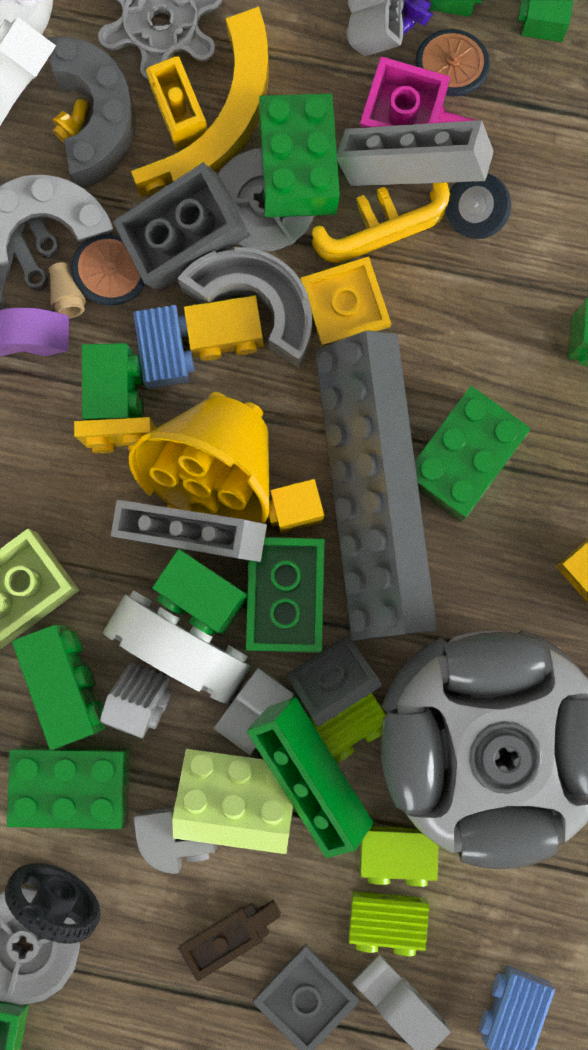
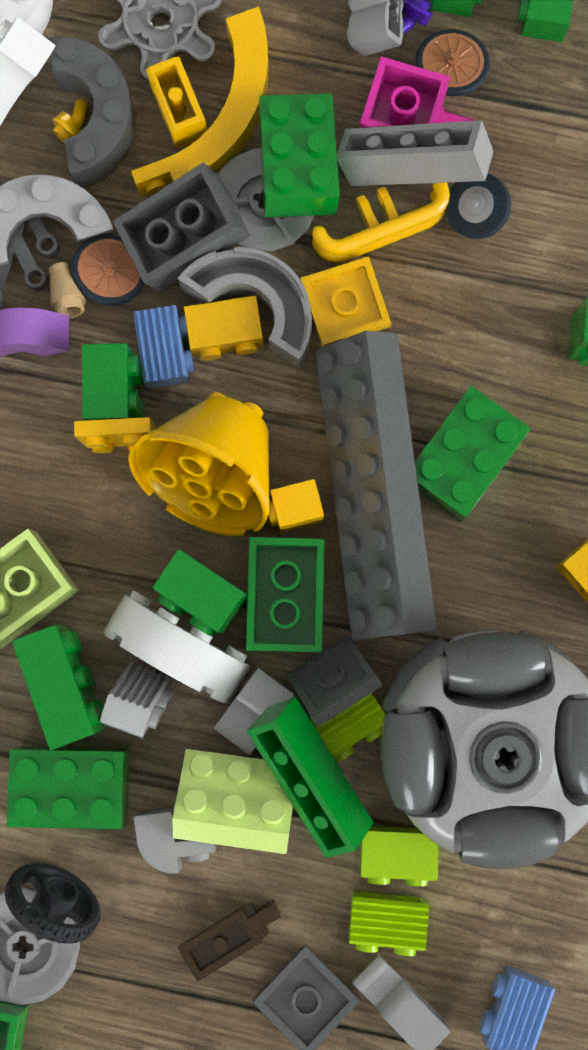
light grey brick [111,500,267,562] -> none

